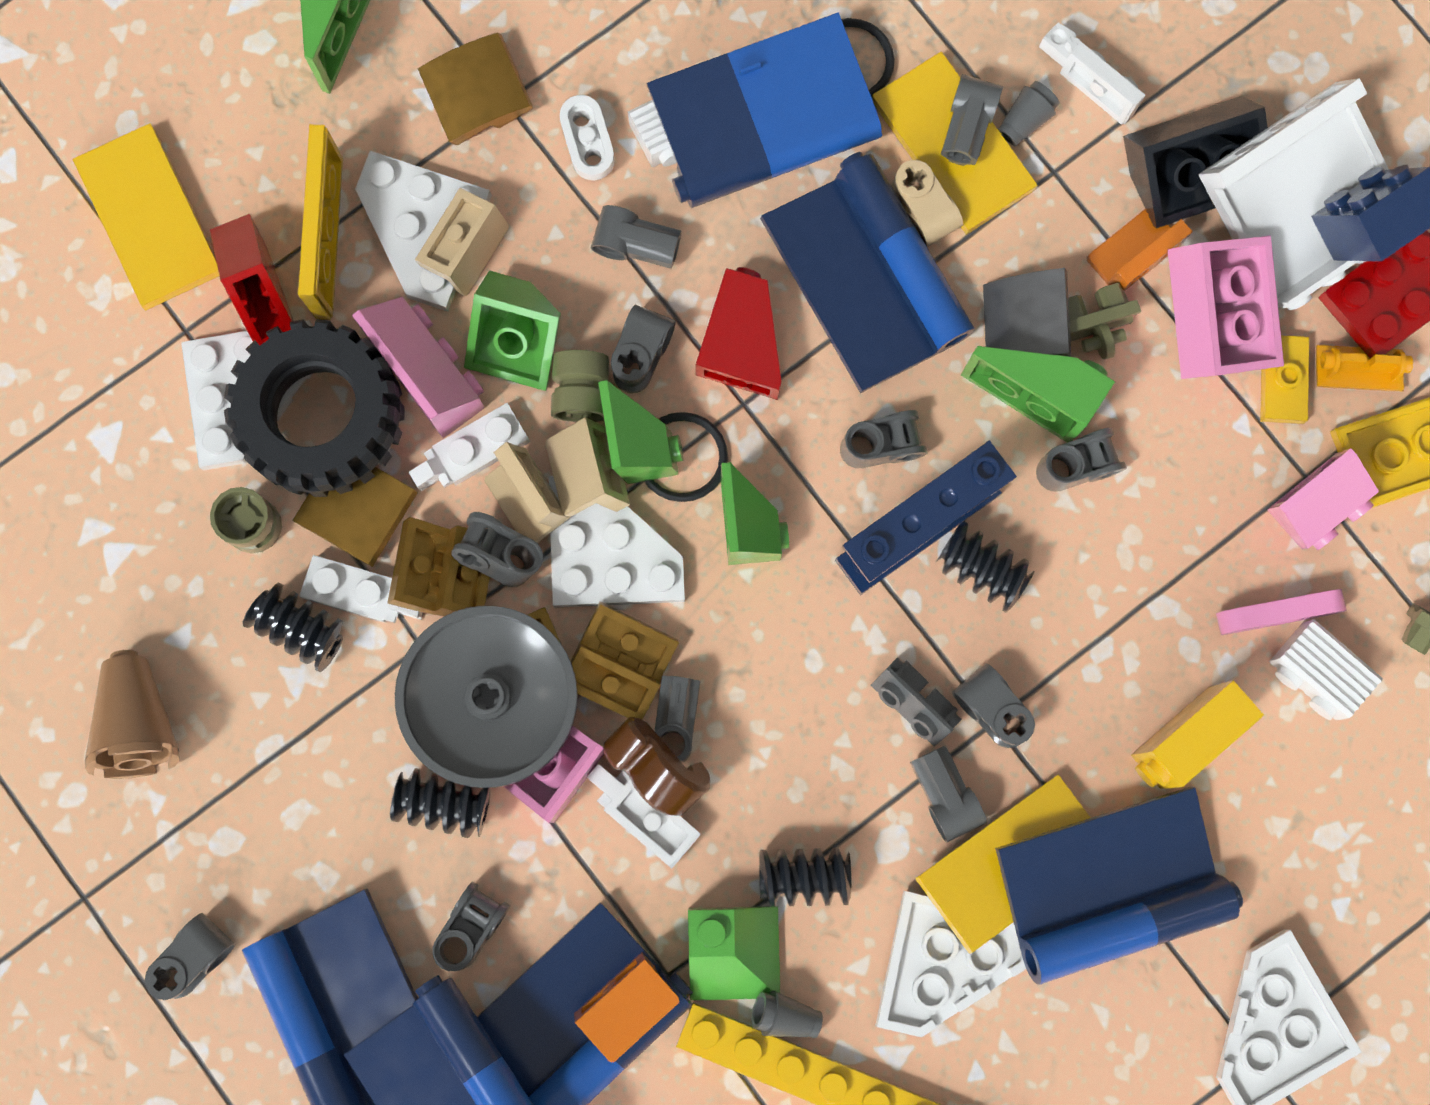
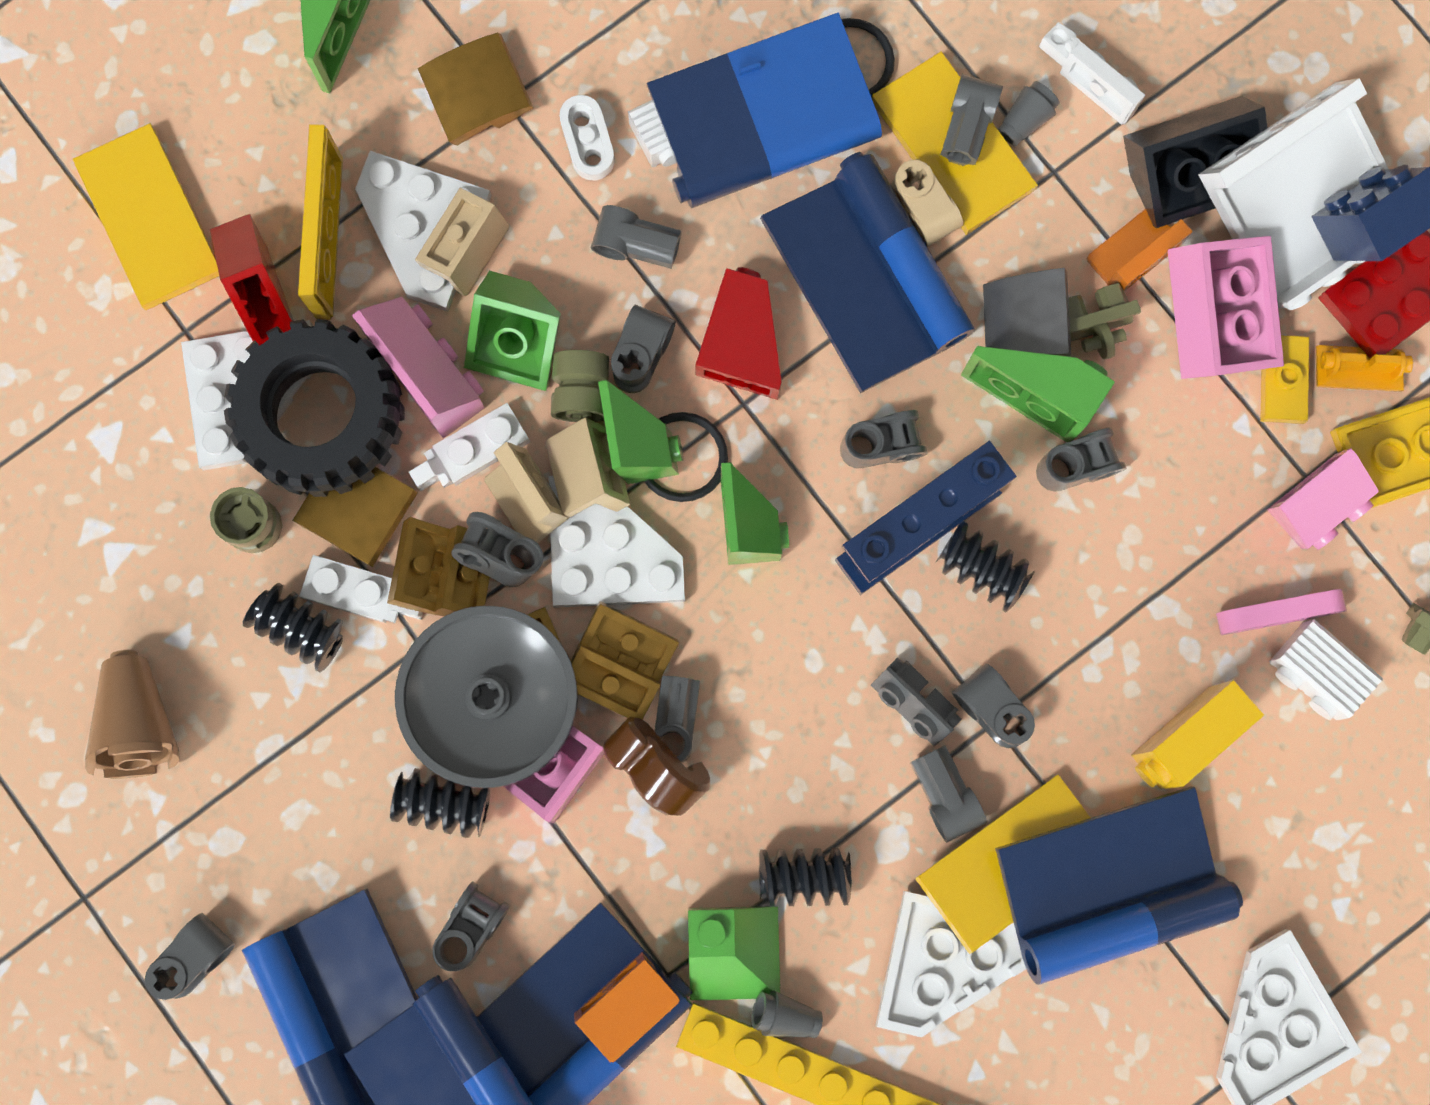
white hinge [587,764,701,869] -> none

